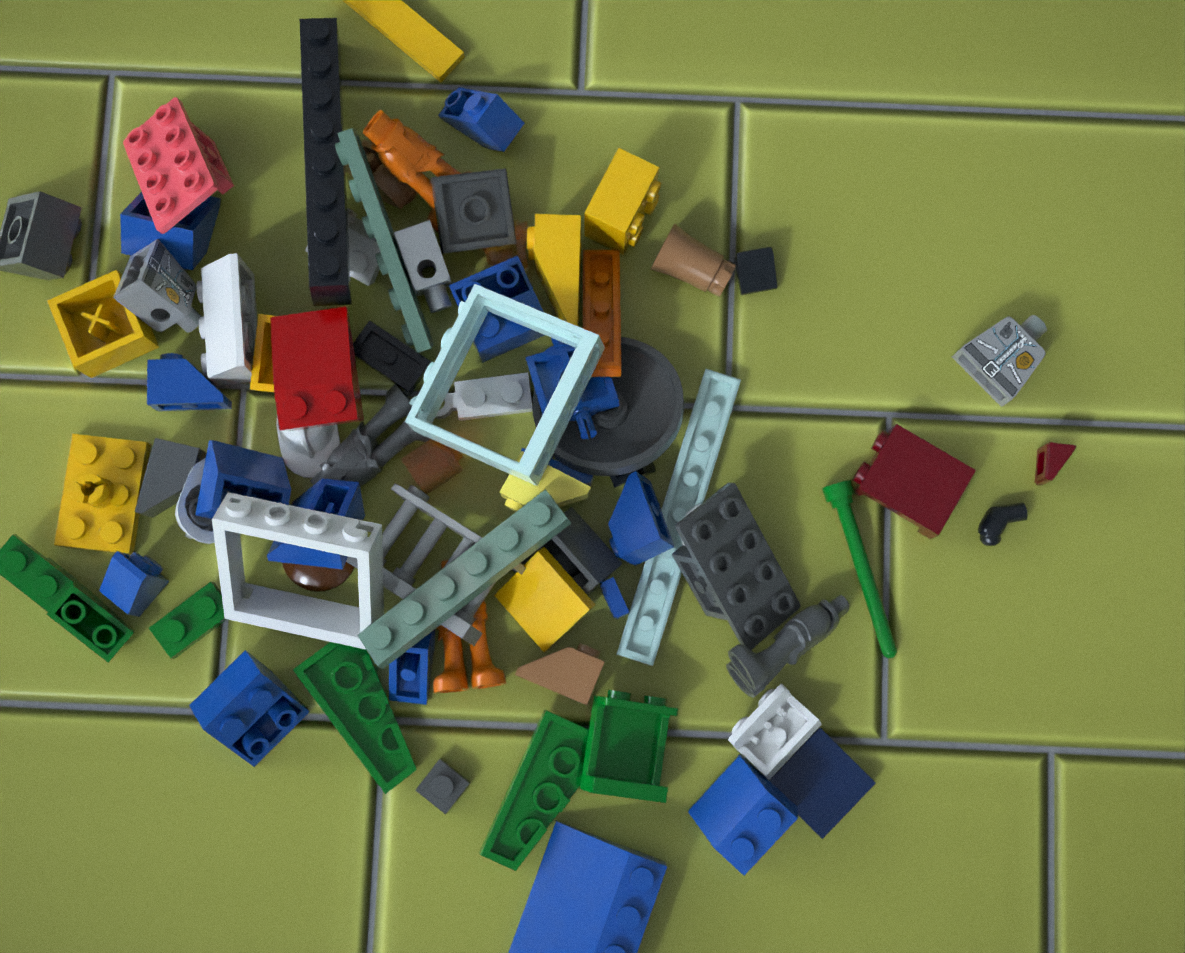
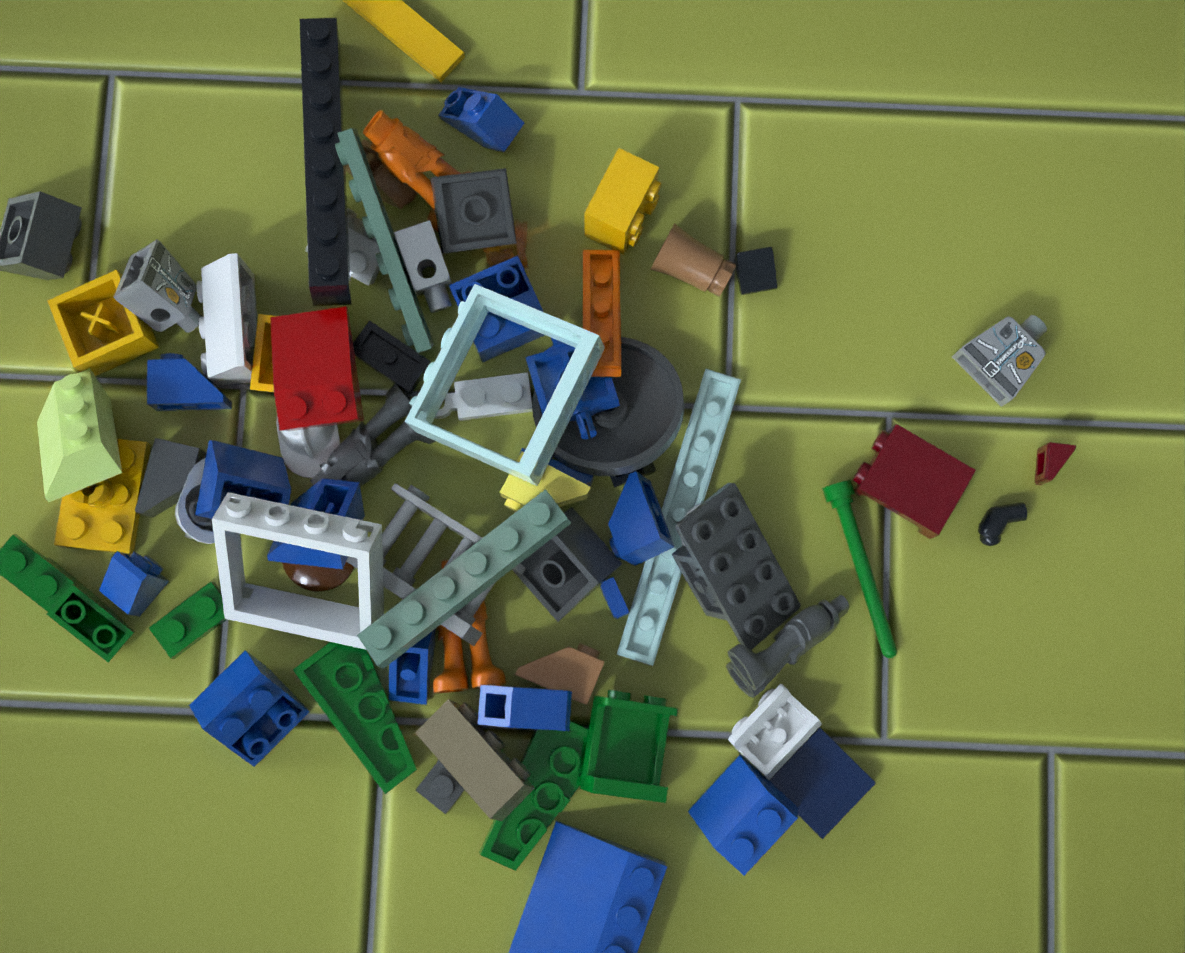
blue slope [120,191,221,270] -> none
coral bracket [123,97,234,234] -> none
clear orange brick [401,439,464,495] -> none
yellow tile [494,547,596,652] -> none
yellow slope [527,214,581,327] -> none
none -> yellowish green slope [37,368,122,502]
none -> dark tan brick [415,699,535,821]
none -> blue slope [478,685,572,731]

